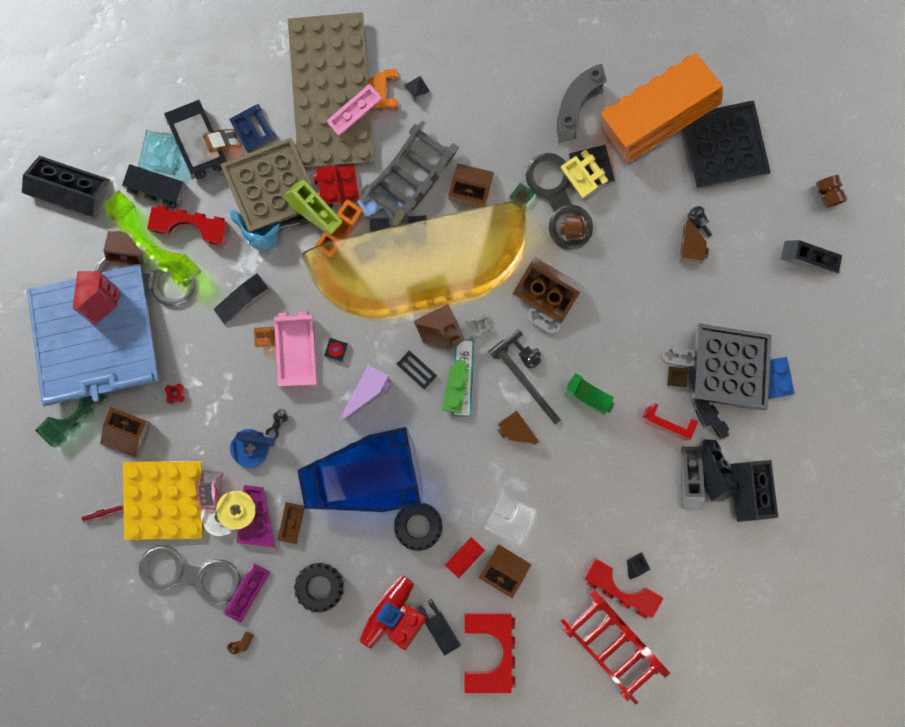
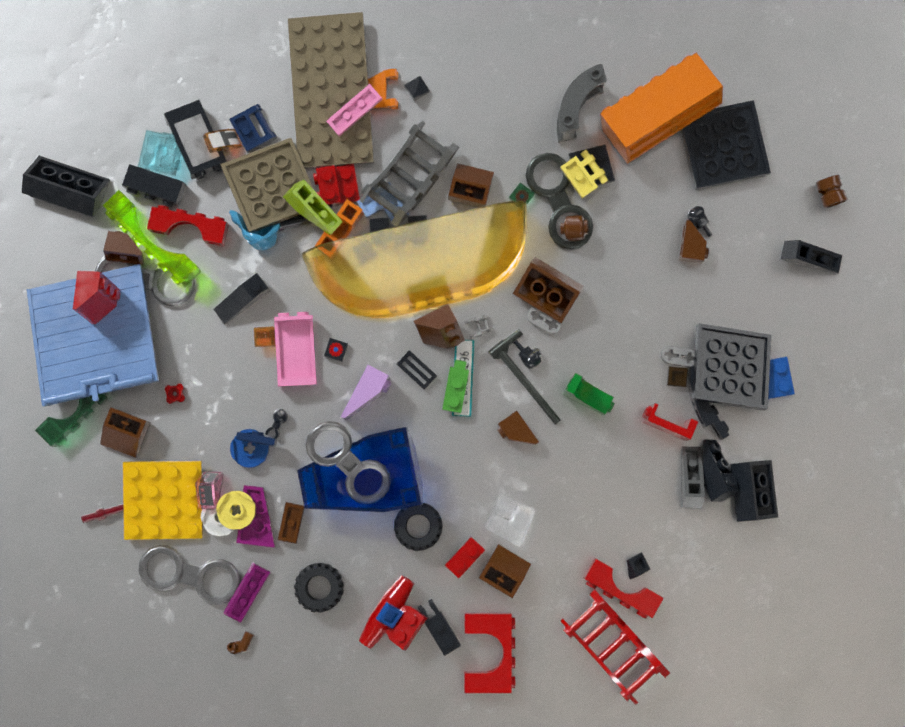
none -> flat silver bar [305,421,391,504]

